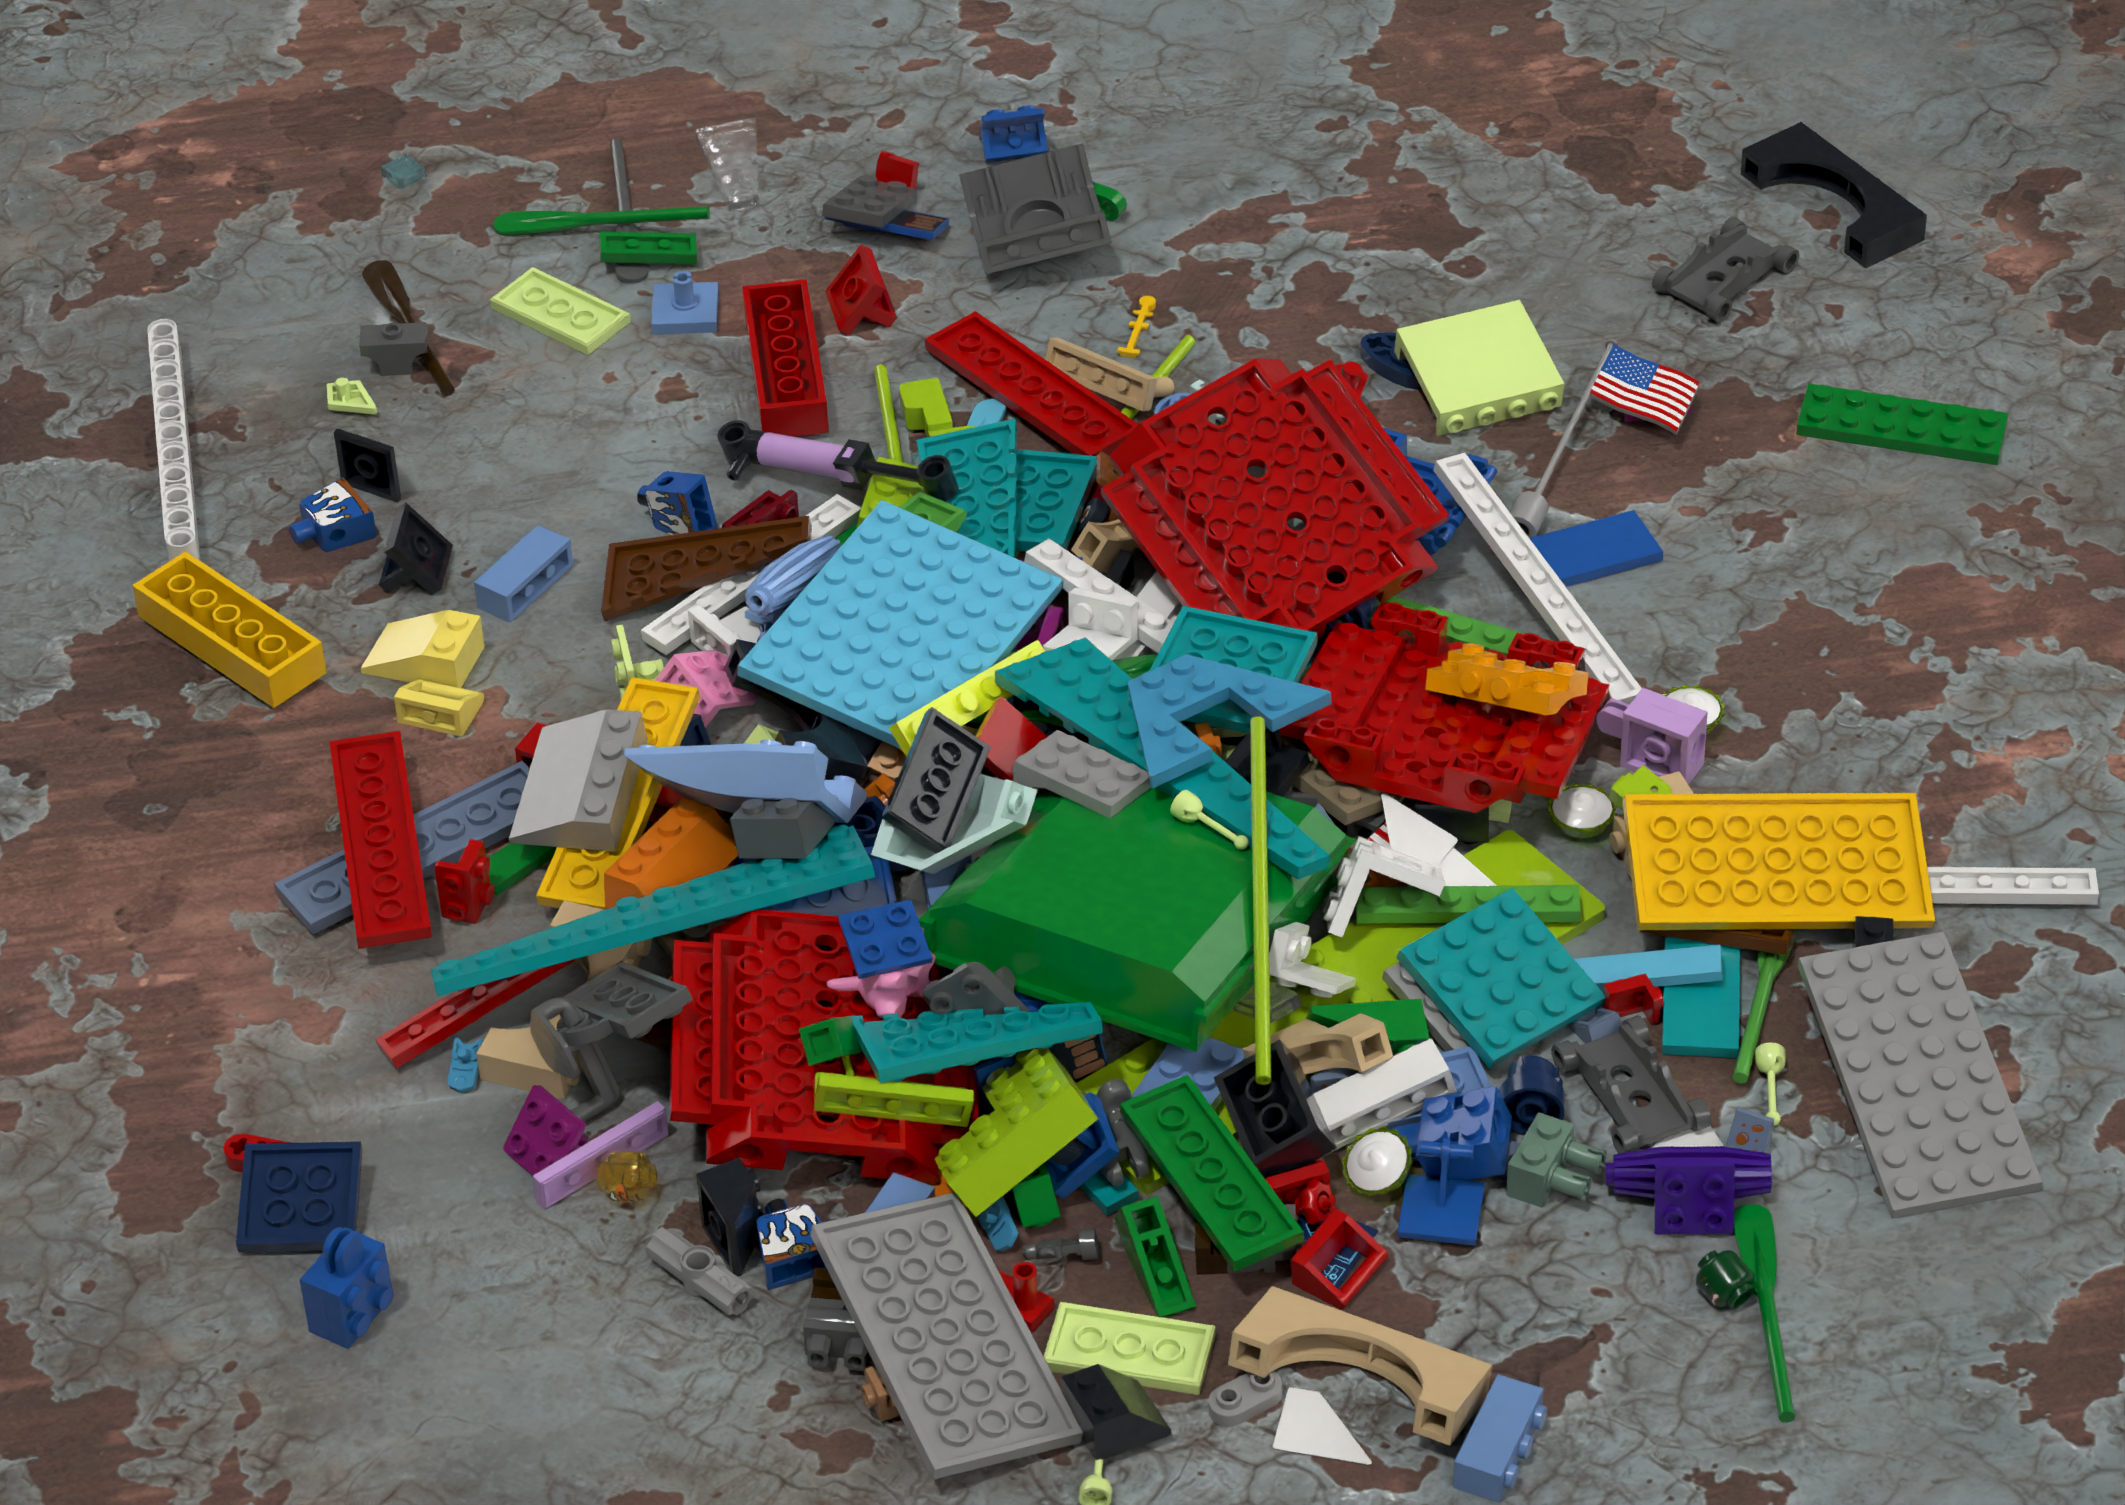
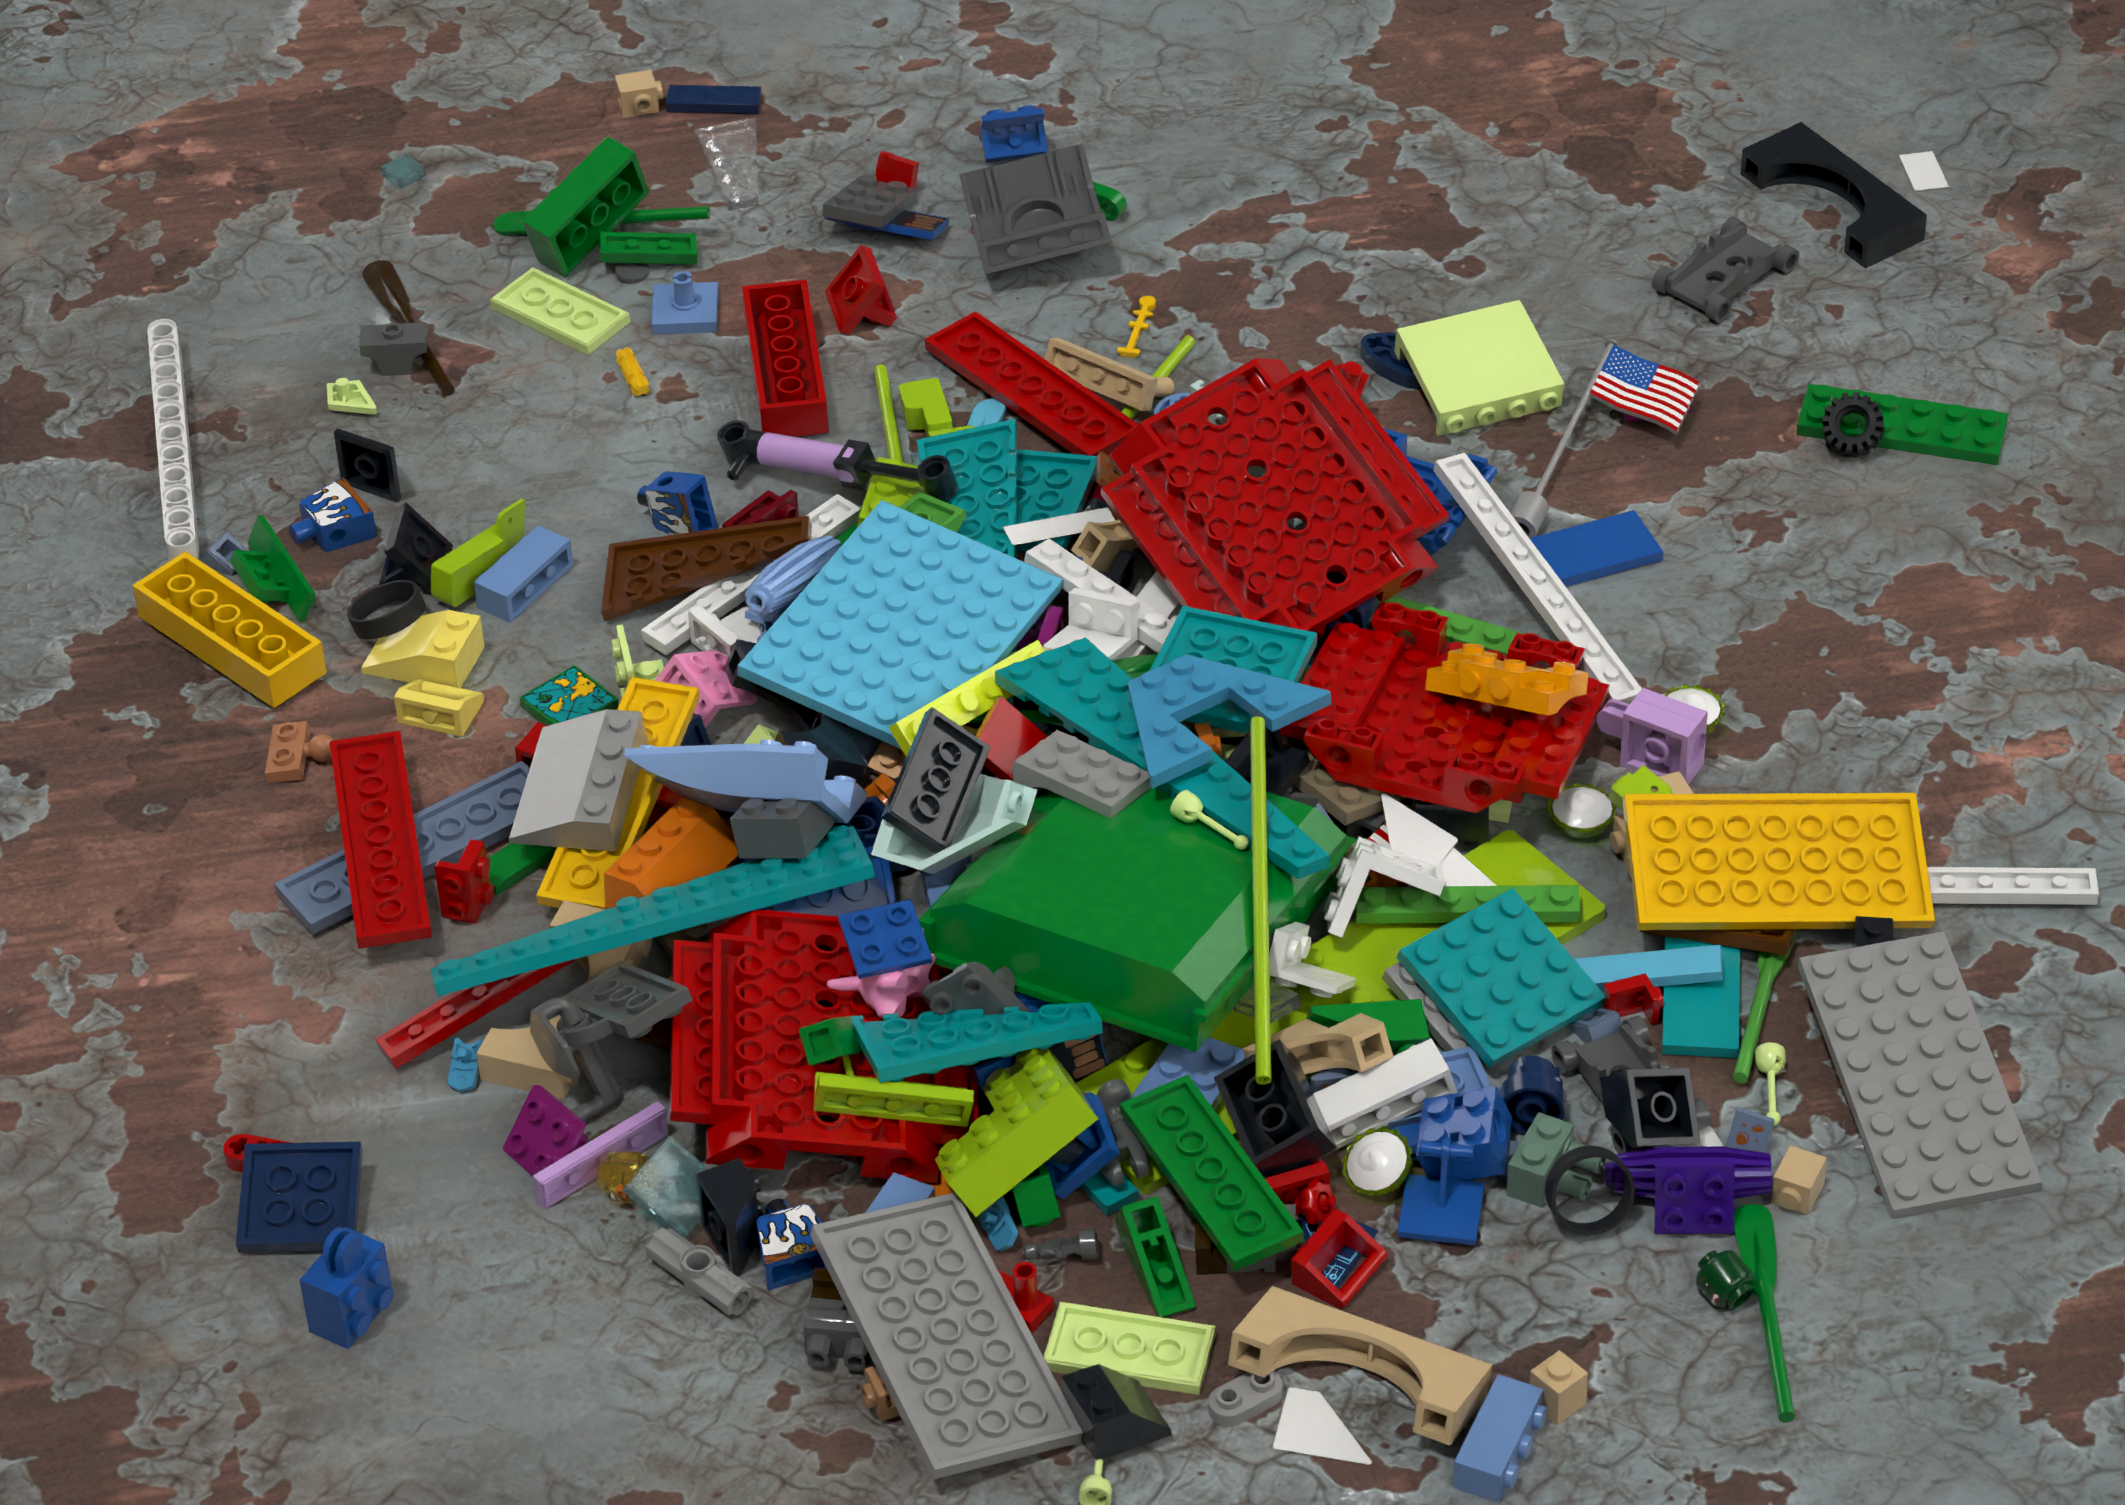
none -> sand blue slope [201,532,249,575]
none -> green bracket [230,515,316,622]
none -> nougat plate [265,721,334,783]
none -> black tyre [347,580,426,639]
none -> lime piece [431,498,525,607]
none -> tile [519,665,619,726]
none -> green brick [522,136,650,277]
none -> tan brick [615,70,663,118]
none -> yellow axle [615,347,650,397]
none -> clear light blue tile [622,1135,707,1238]
none -> dark blue tile [666,85,762,114]
none -> white sticker [1004,507,1115,545]
none -> tan brick [1530,1350,1588,1425]
none -> black tyre [1545,1146,1635,1235]
none -> black slope [1600,1068,1701,1148]
none -> tan brick [1771,1145,1827,1215]
none -> black tyre [1822,392,1884,458]
none -> white sticker [1899,151,1949,191]

